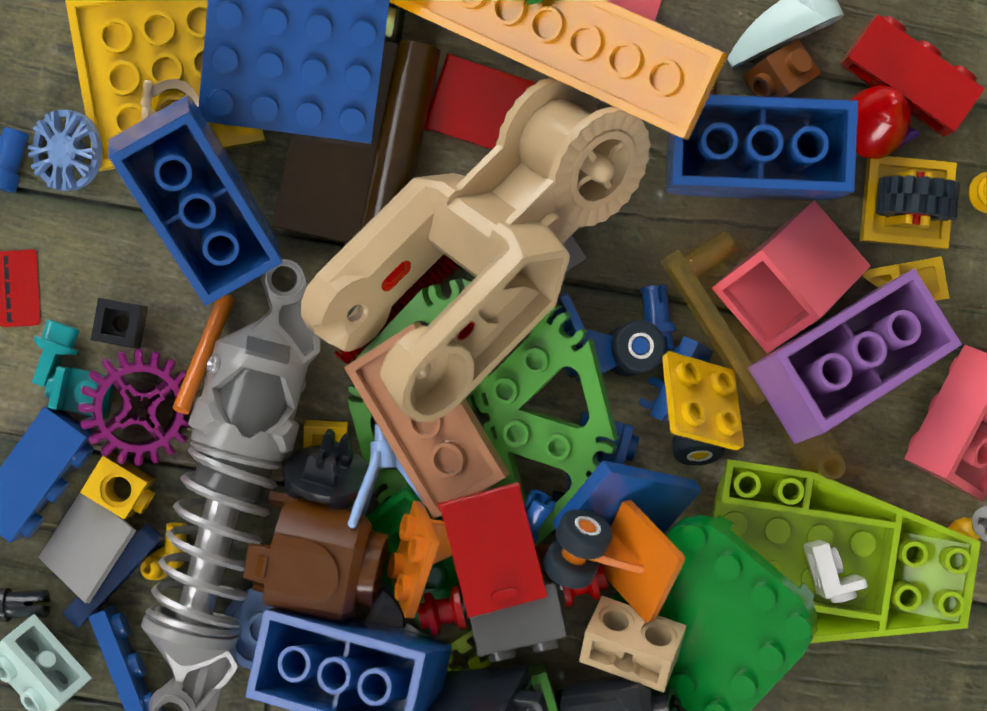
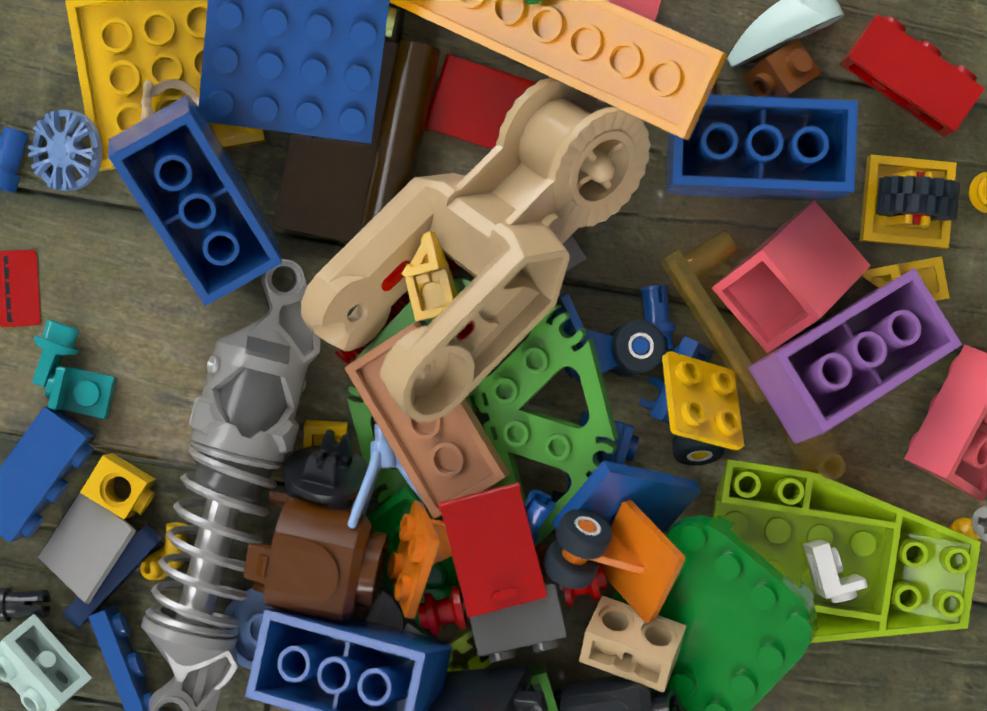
magenta gear [78,348,194,466] -> none
black plate [90,298,148,348] -> none
orange bar [172,294,235,414] -> none
red hat [849,85,920,159] -> none
none -> yellow slope [402,231,458,322]

